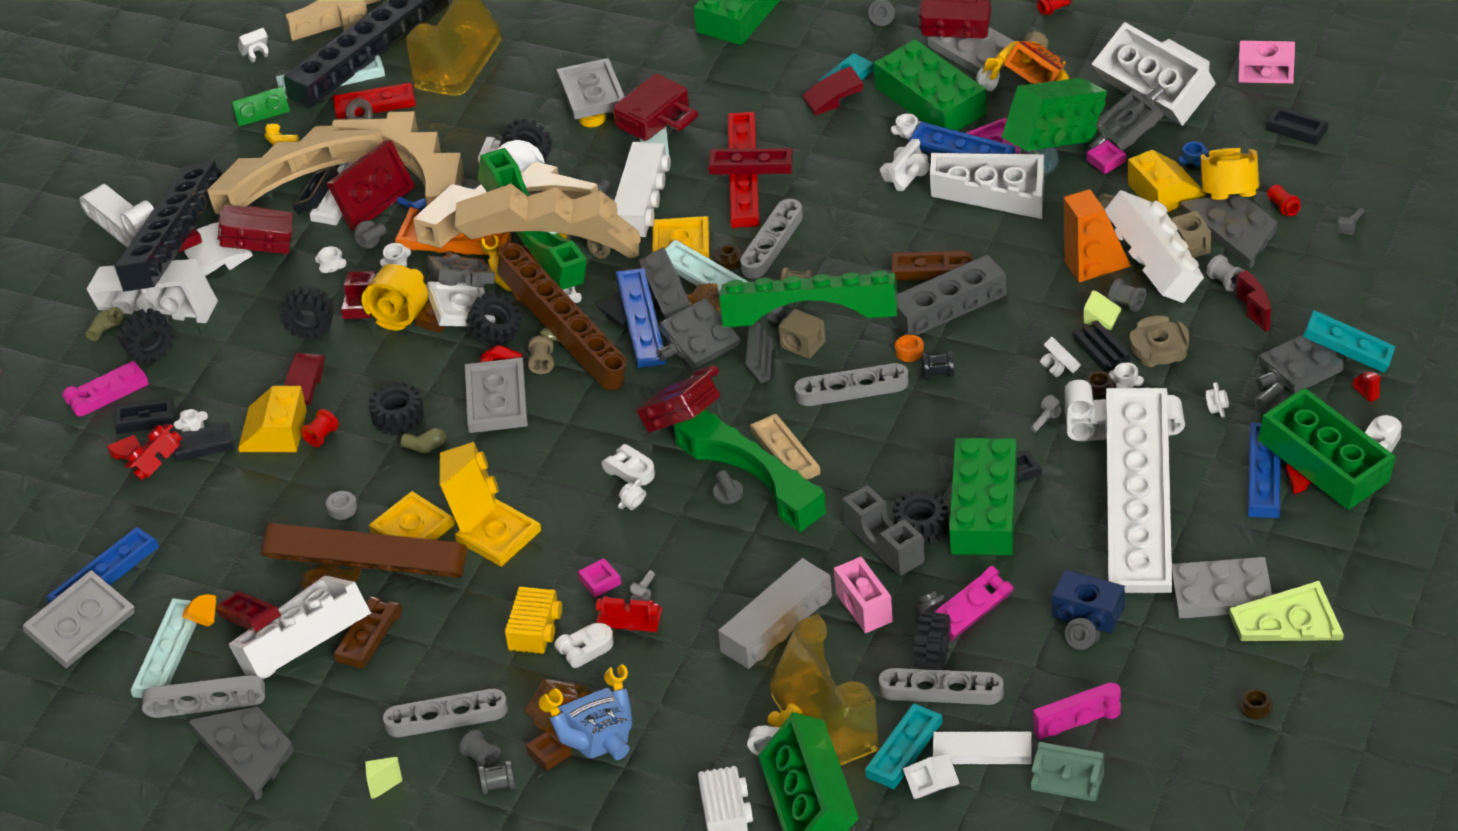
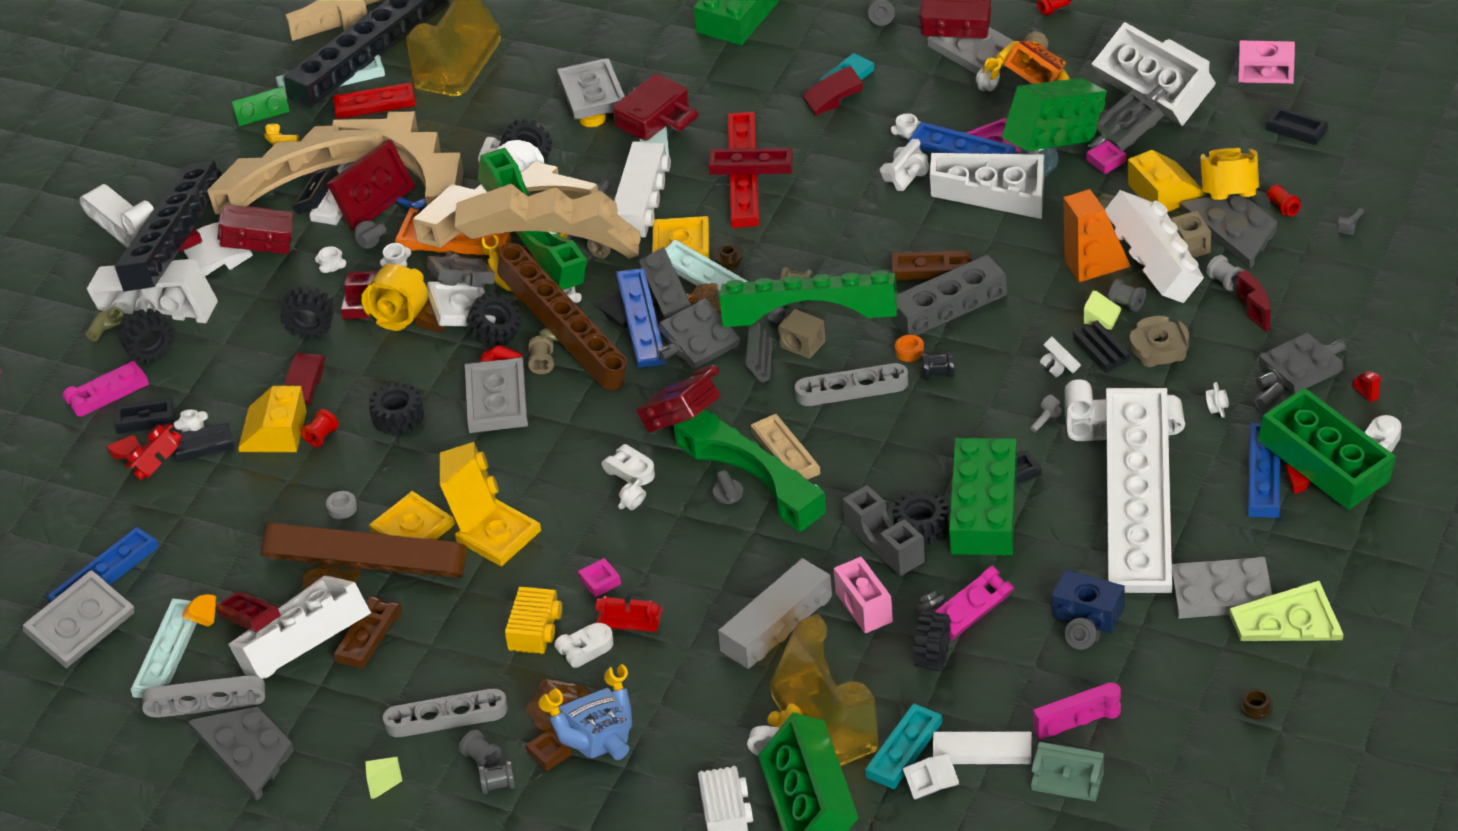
white tile [238,28,268,62] -> none
dark brown plate [346,99,373,120] -> none
olive arm [401,428,446,453] -> none
light grey hand [630,570,655,601] -> none
light grey beam [740,199,803,279] -> none
green brick [874,39,987,131] -> none
light grey beam [879,668,1004,705] -> none
dark brown plate [1085,371,1114,398] -> none
white plate [1109,363,1144,388] -> none
blue plate [1178,141,1209,167] -> none
teal plate [1303,310,1396,373] -> none

